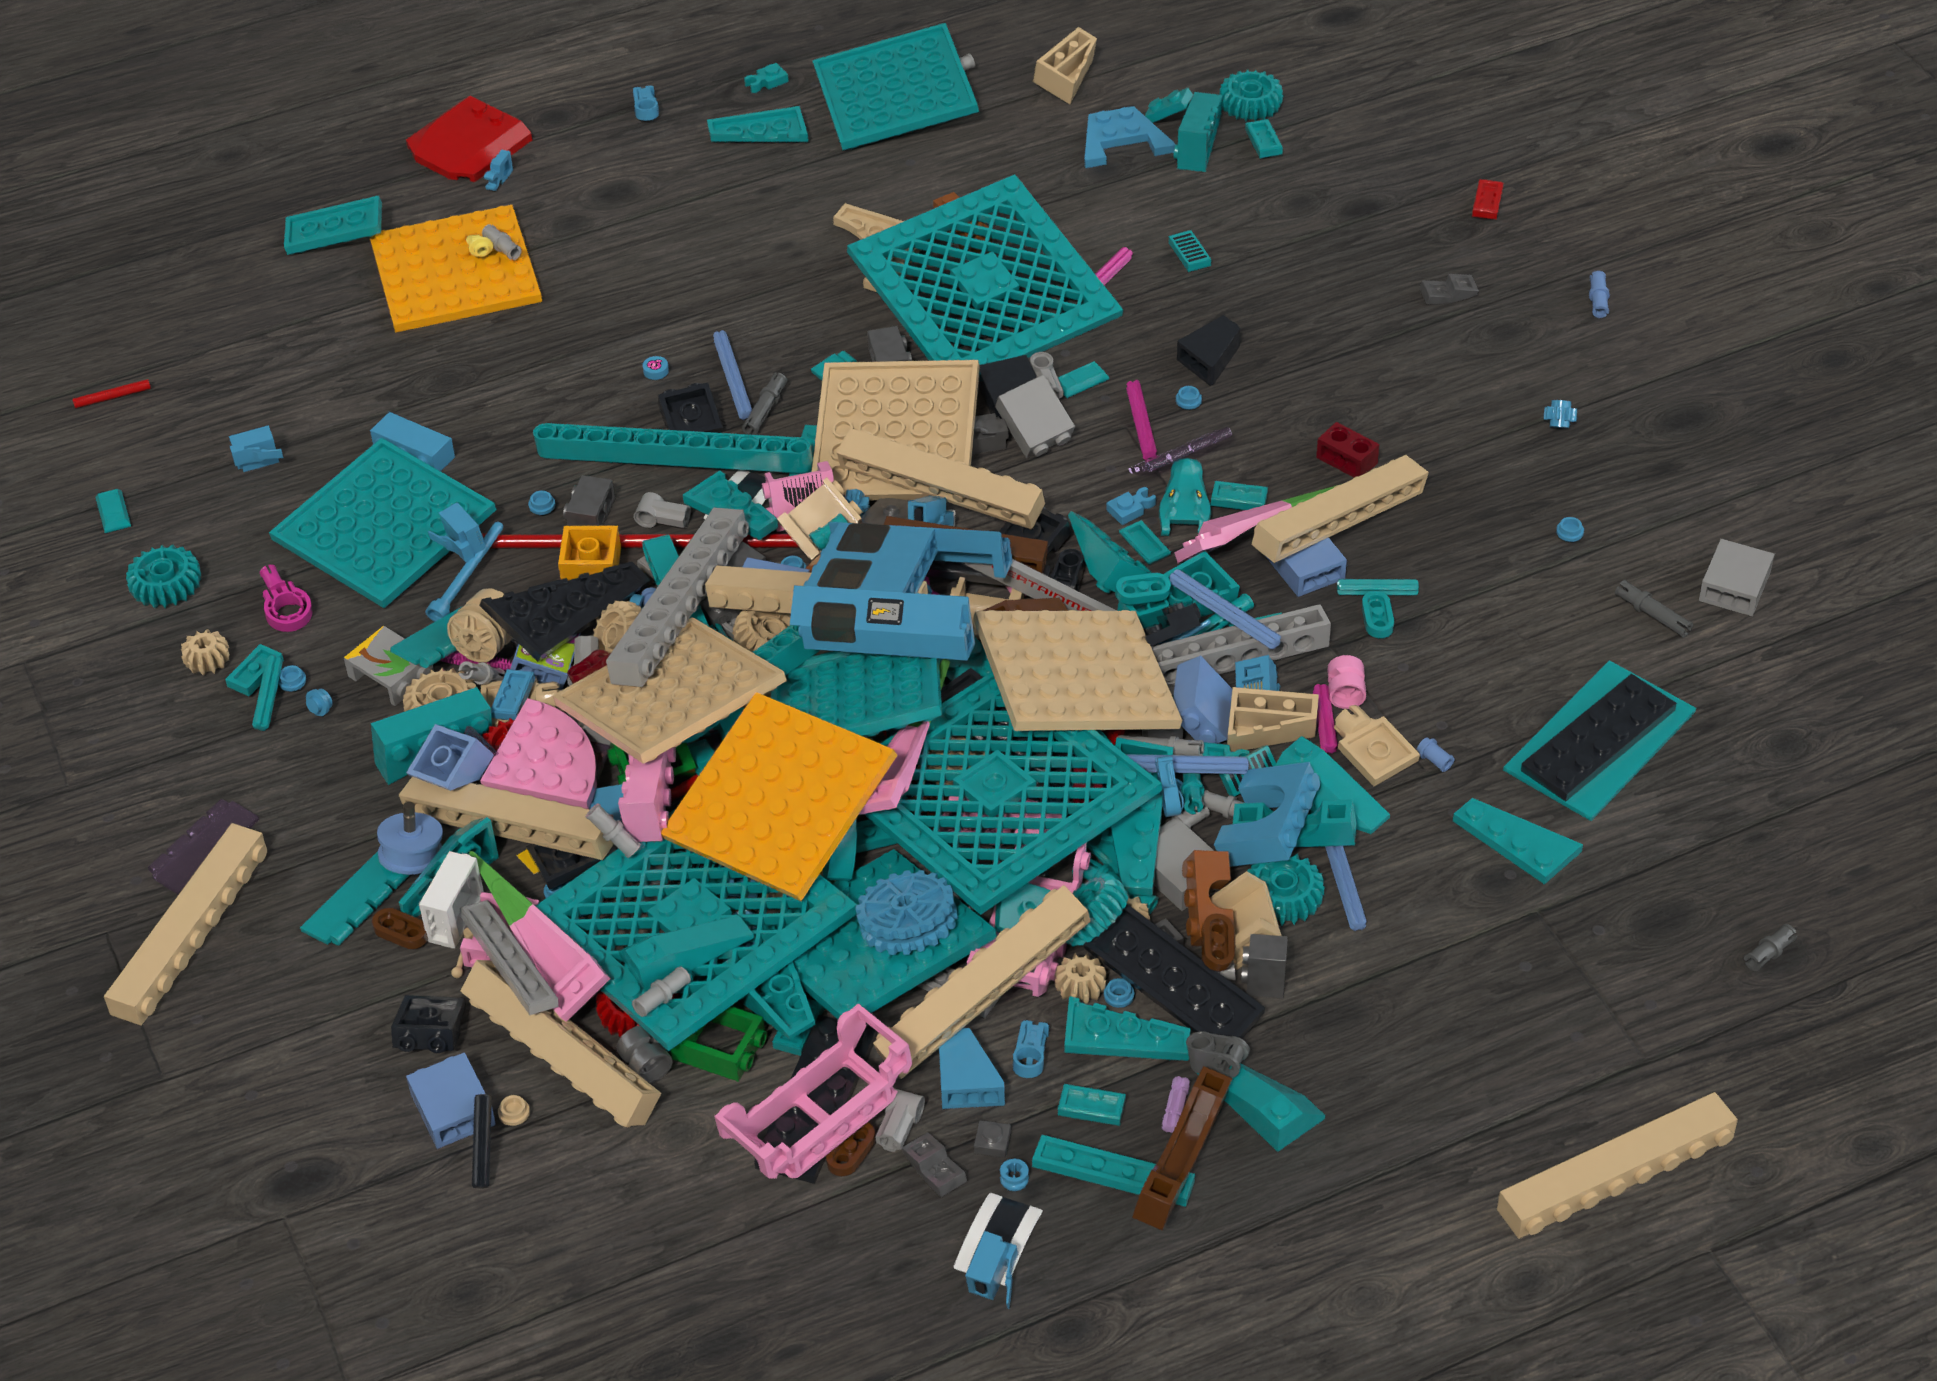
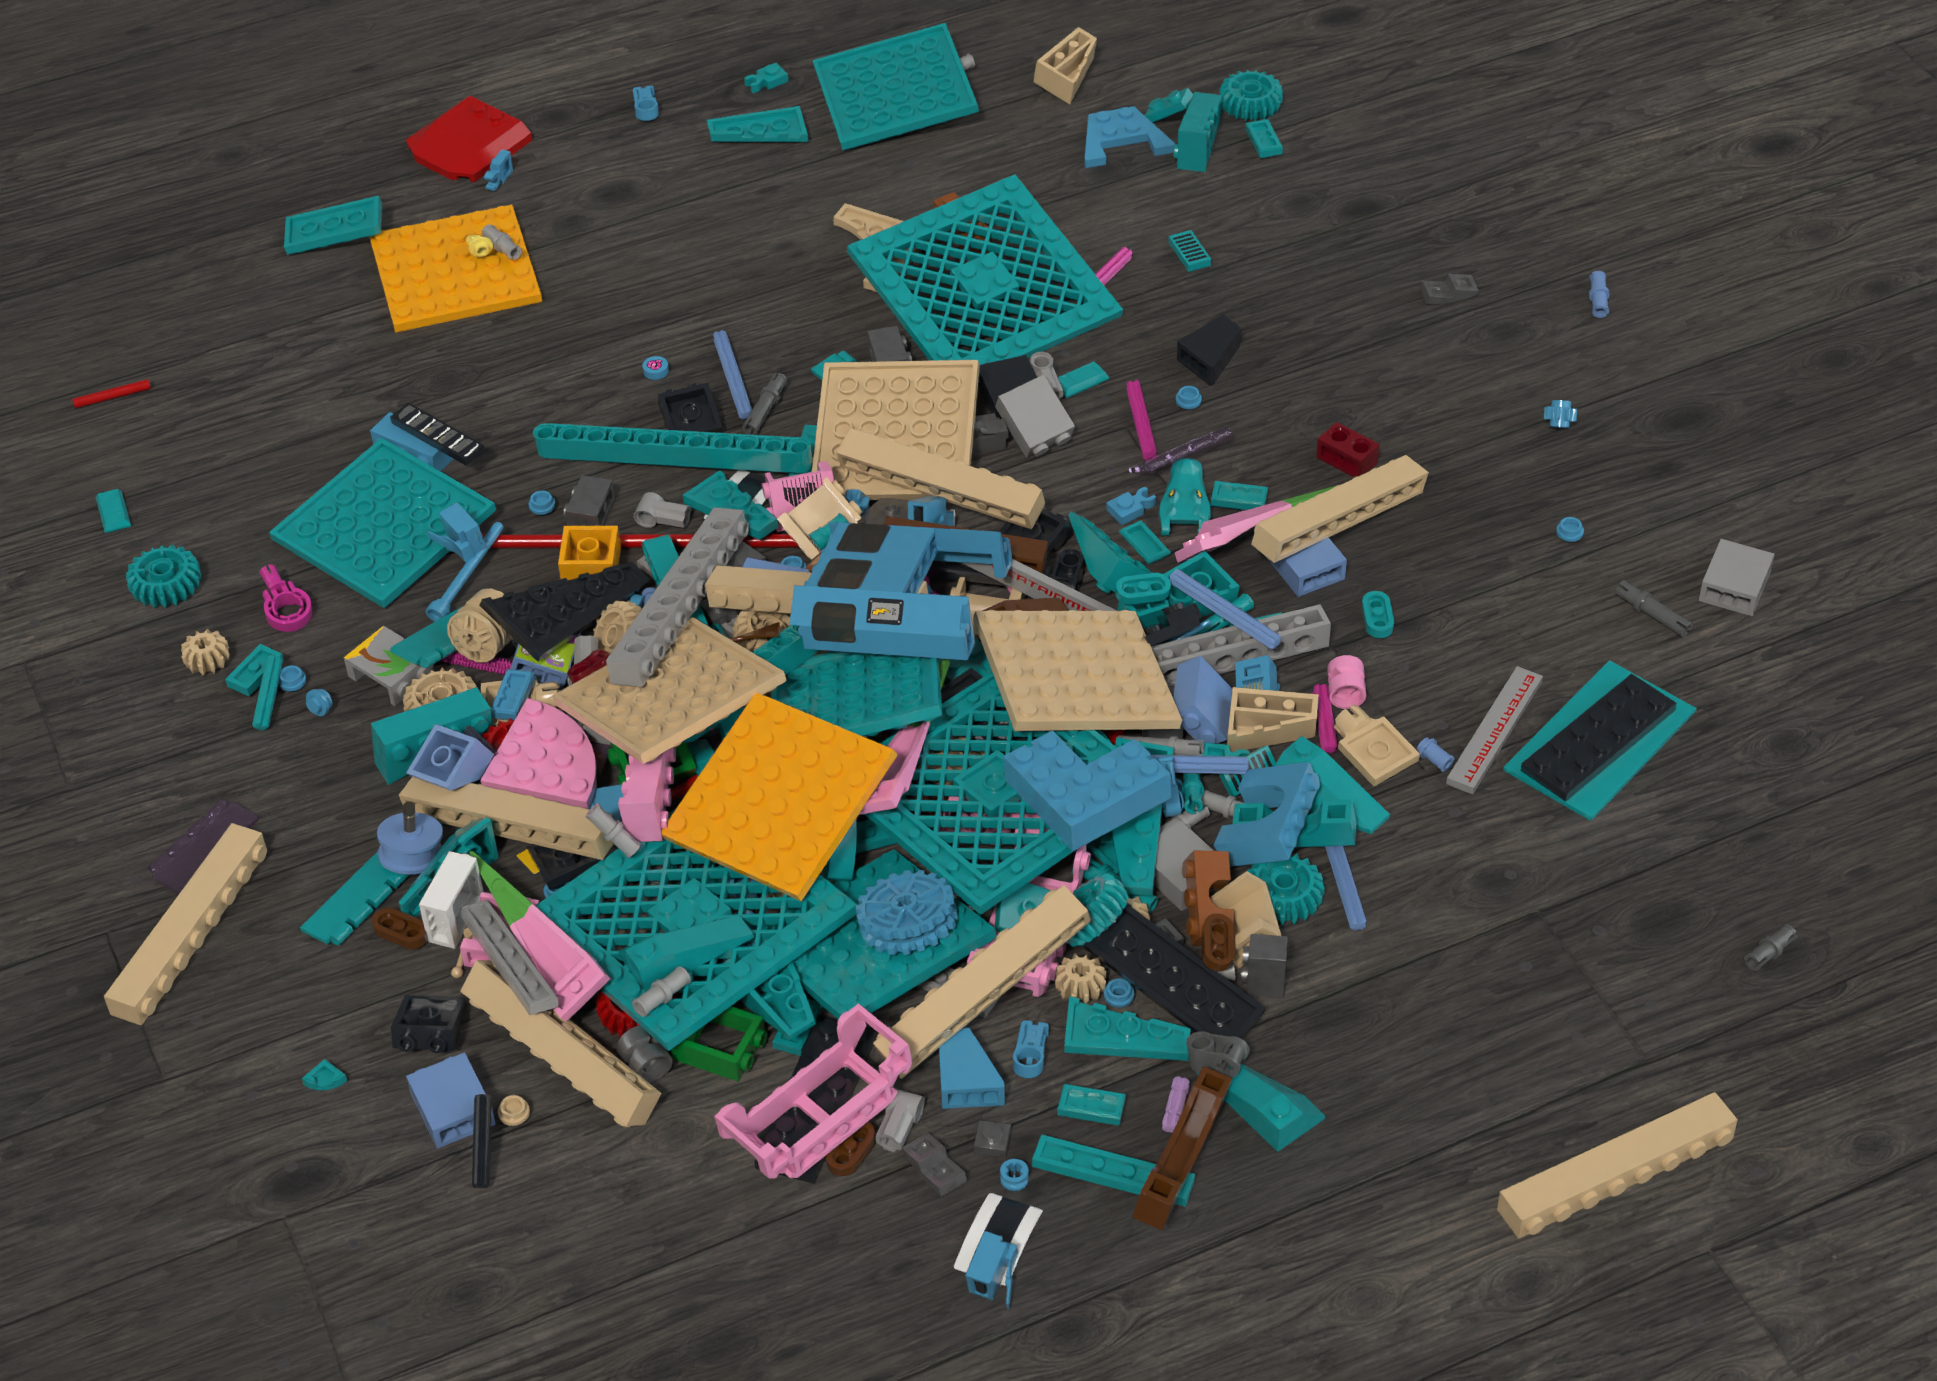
dark azure piece [229,425,283,472] -> none
light grey pin [459,661,505,685] -> none
teal axle [1337,579,1419,596] -> none
teal wing [1453,798,1583,885] -> none
red plate [1472,179,1504,219] -> none
none -> teal tile [302,1059,347,1090]
none -> black tile [390,402,485,466]
none -> reddish brown piece [729,622,780,642]
none -> dark azure piece [1003,730,1171,851]
none -> light grey tile [1446,666,1543,795]

